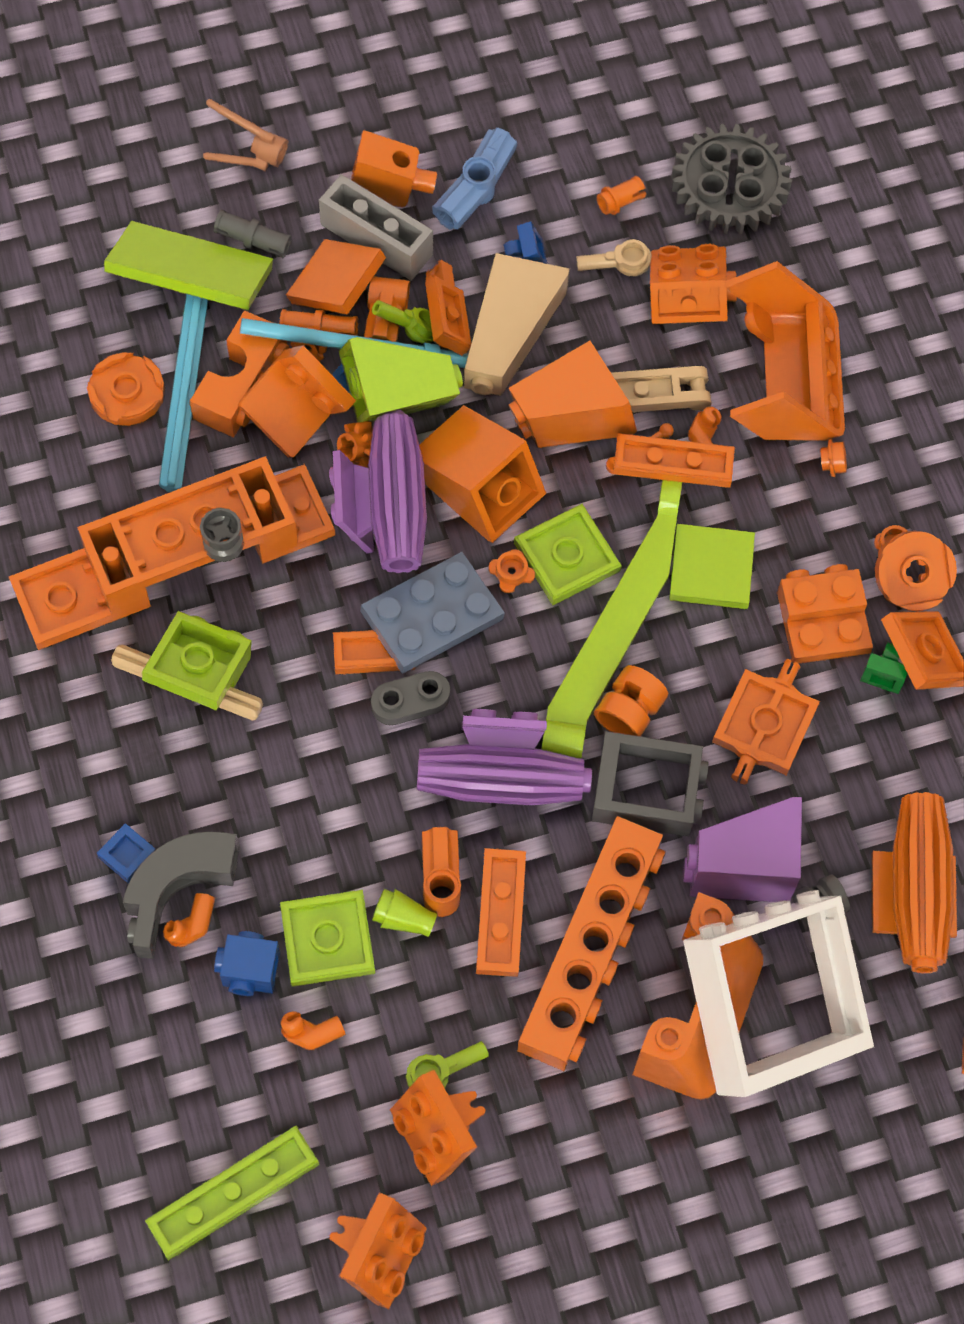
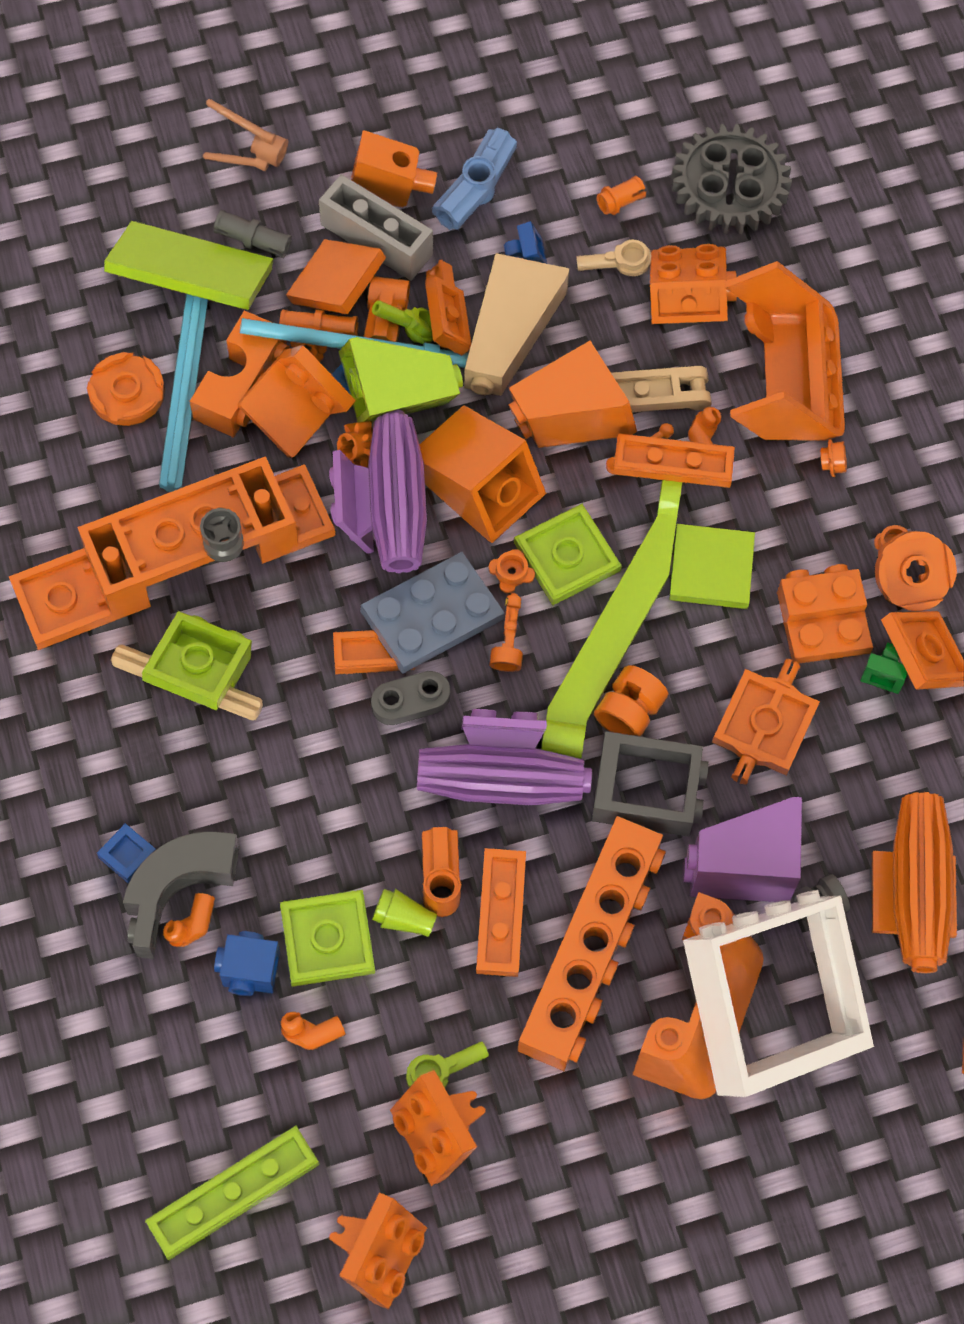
none -> orange piece [489,593,523,672]

